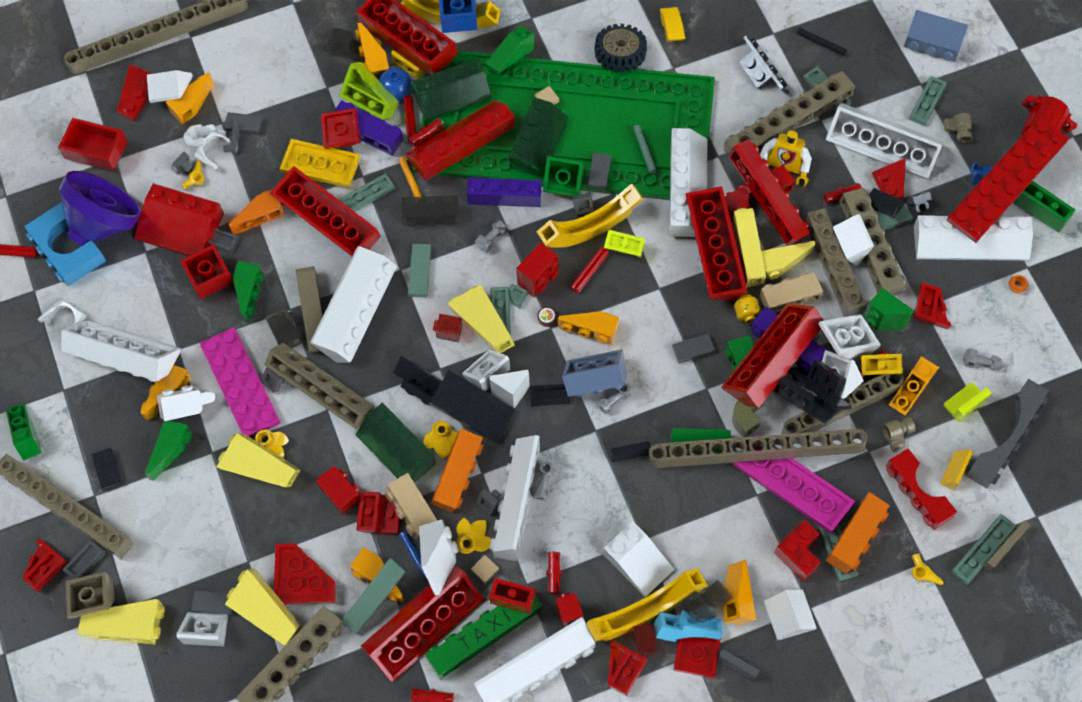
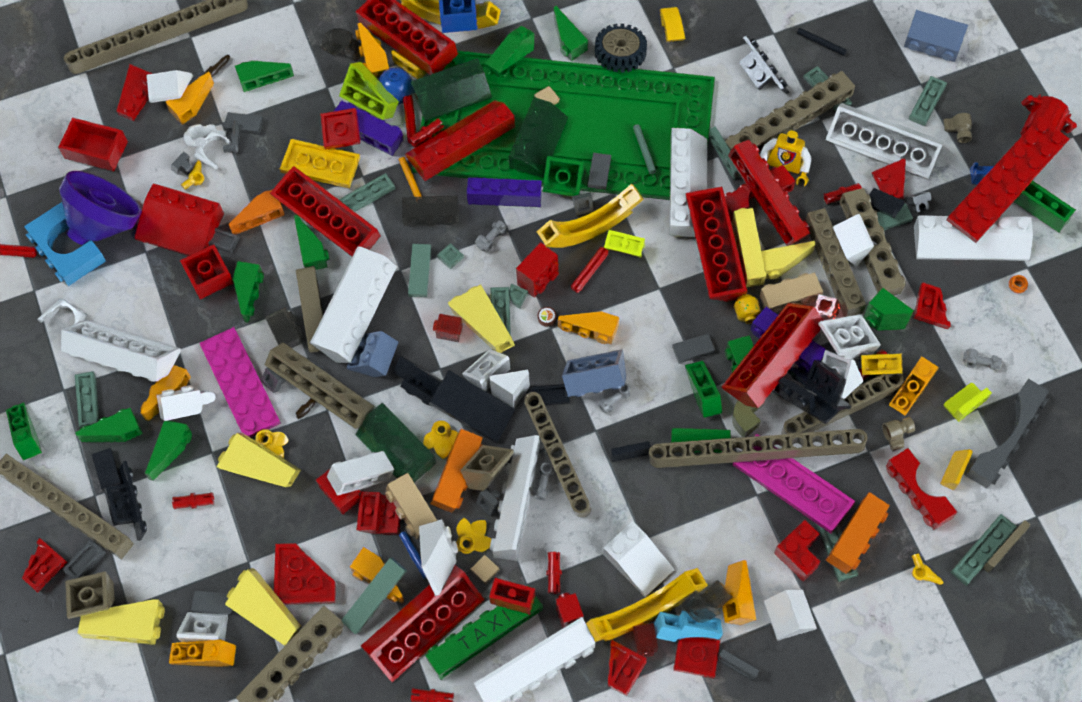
none -> sand green tile [75,371,100,429]
none -> green slope [75,408,143,442]
none -> black bracket [104,461,147,541]
none -> light orange slope [169,640,236,667]
none -> red pin [172,492,215,510]
none -> dark brown piece [204,55,230,77]
none -> green slope [235,60,294,92]
none -> green slope [294,215,330,270]
none -> dark brown piece [296,398,317,419]
none -> white brick [327,451,394,496]
none -> sand blue slope [346,331,398,377]
none -> sand green tile [437,243,464,269]
none -> dark tan slope [460,445,514,491]
none -> dark tan beam [524,392,591,518]
none -> green slope [554,6,588,61]
none -> green slope [685,361,722,418]
none -> sand green tile [709,126,740,180]
none -> clear red brick [815,295,841,320]

